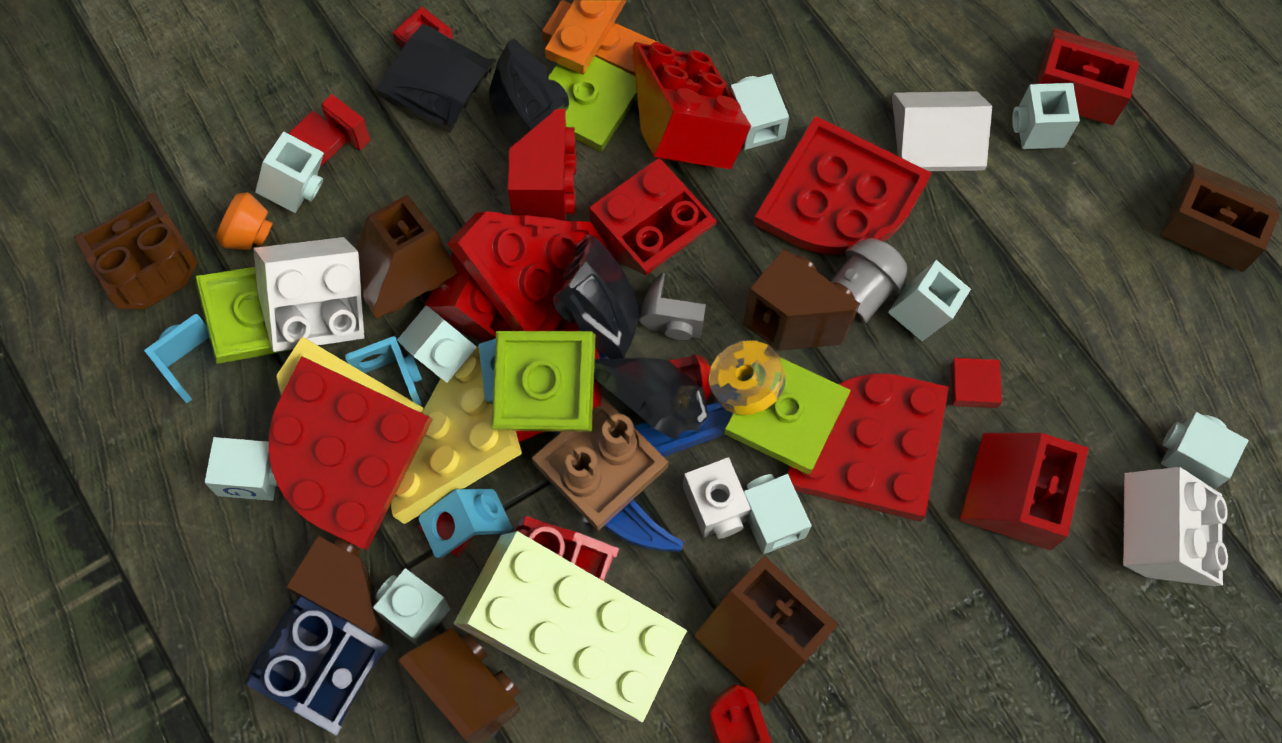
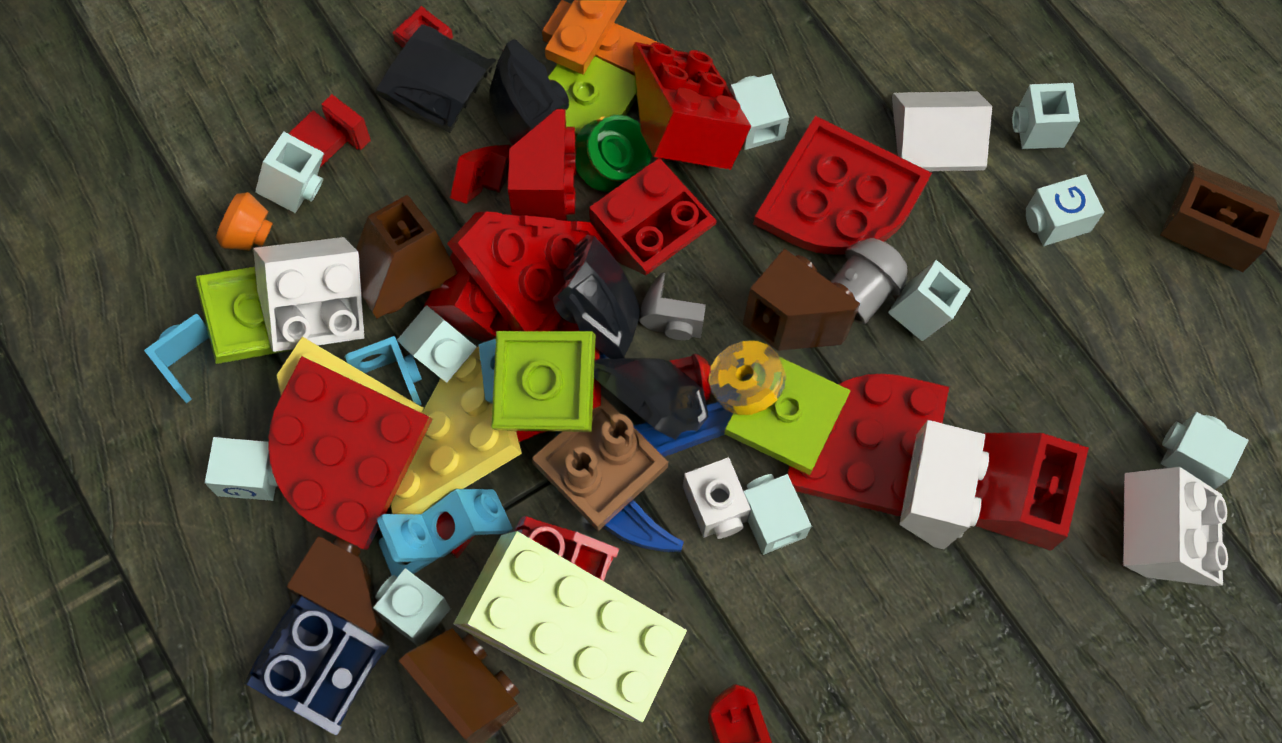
reddish brown slope [74,192,198,309] -> none
reddish brown slope [693,555,839,706] -> none
red tile [951,358,1002,408] -> none
red slope [1035,28,1139,126] -> none
none -> medium azure bracket [377,514,439,577]
none -> red slope [450,145,512,204]
none -> green piece [575,115,652,193]
none -> white slope [899,420,989,550]
none -> light aqua brick [1026,174,1104,246]

